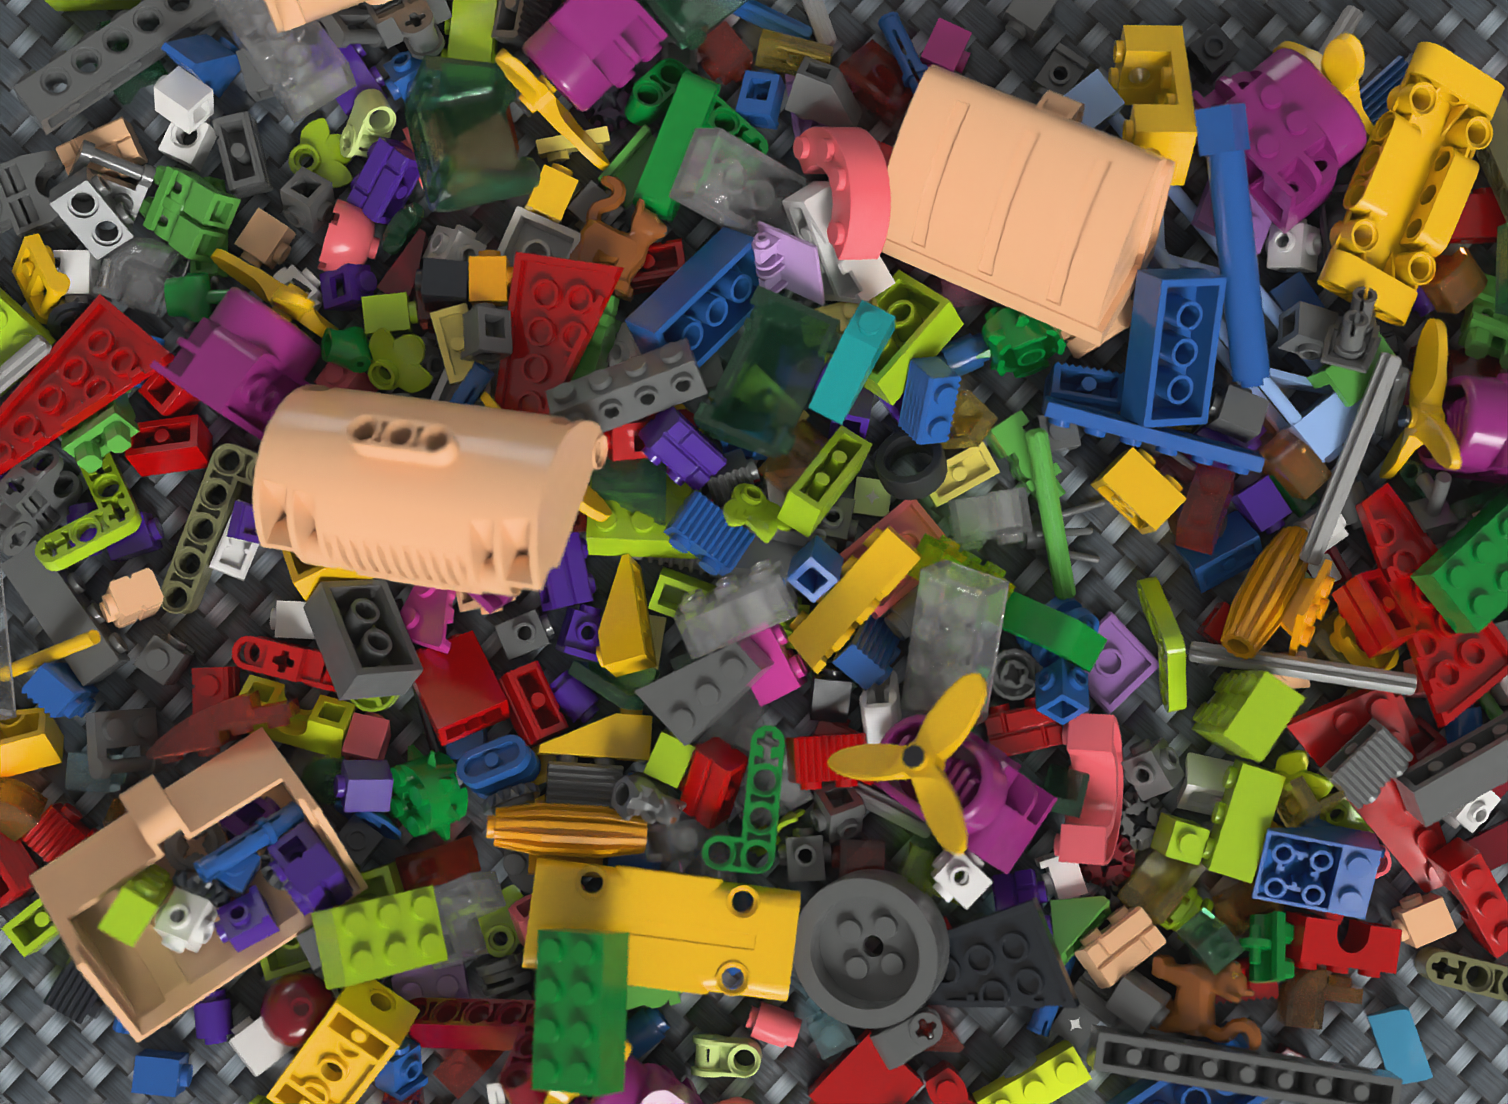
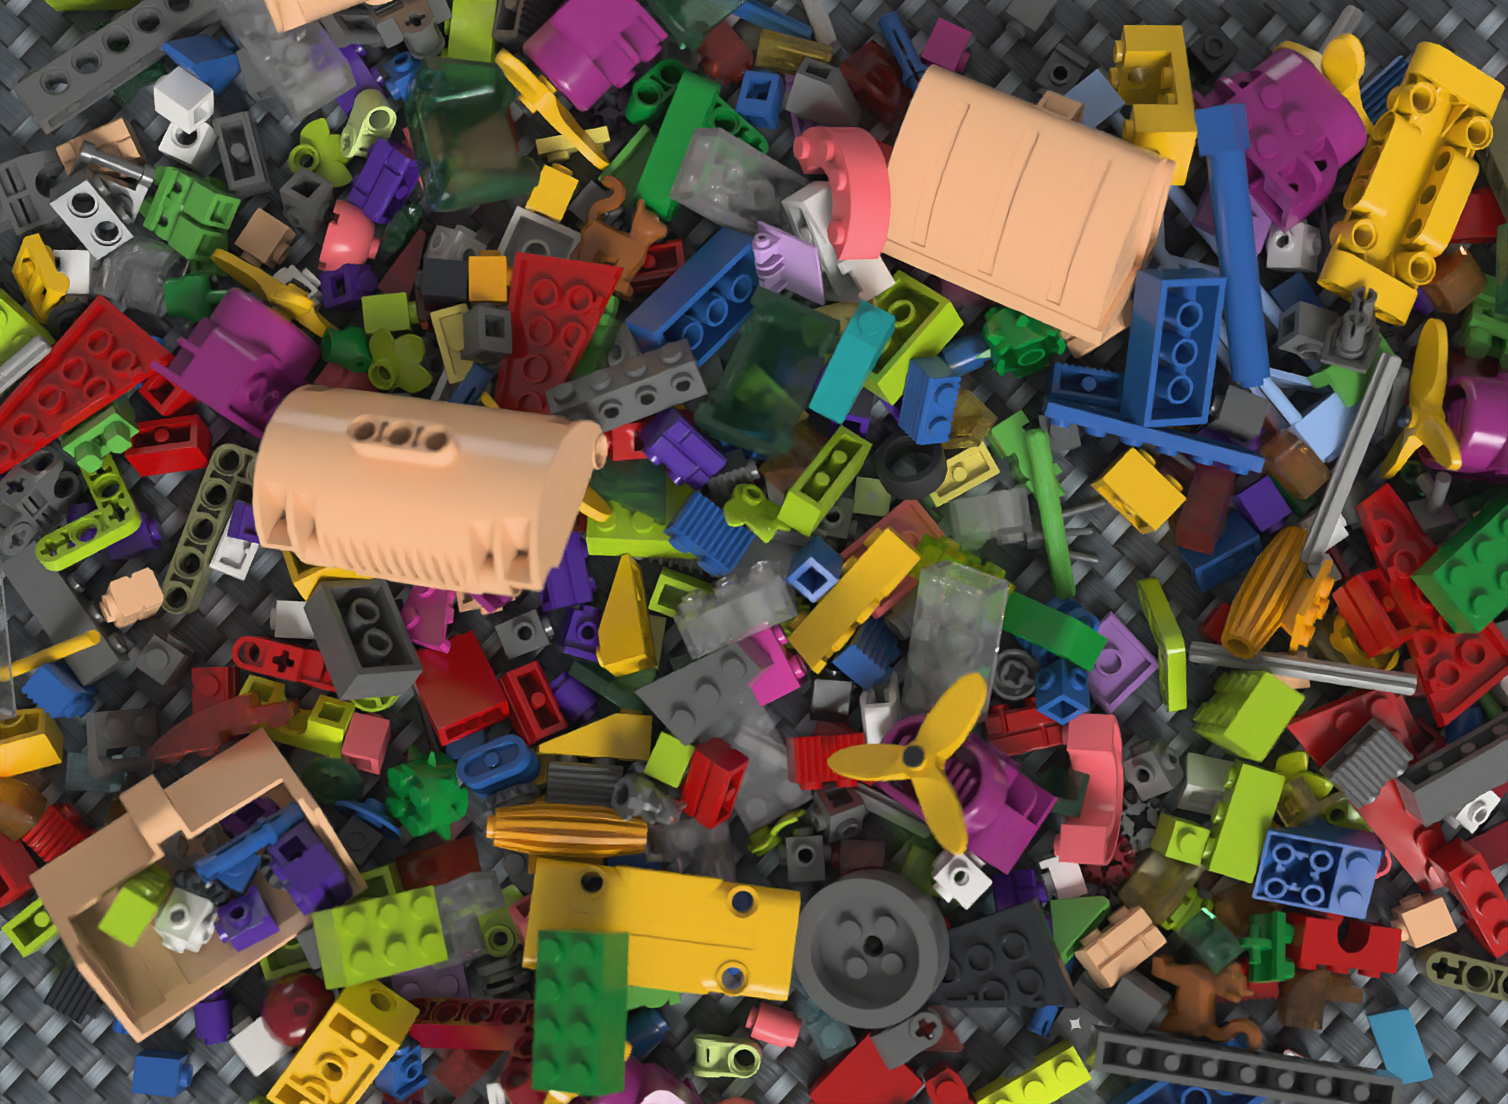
dark purple brick [334,760,394,812] -> none
green beam [702,725,786,874] -> none

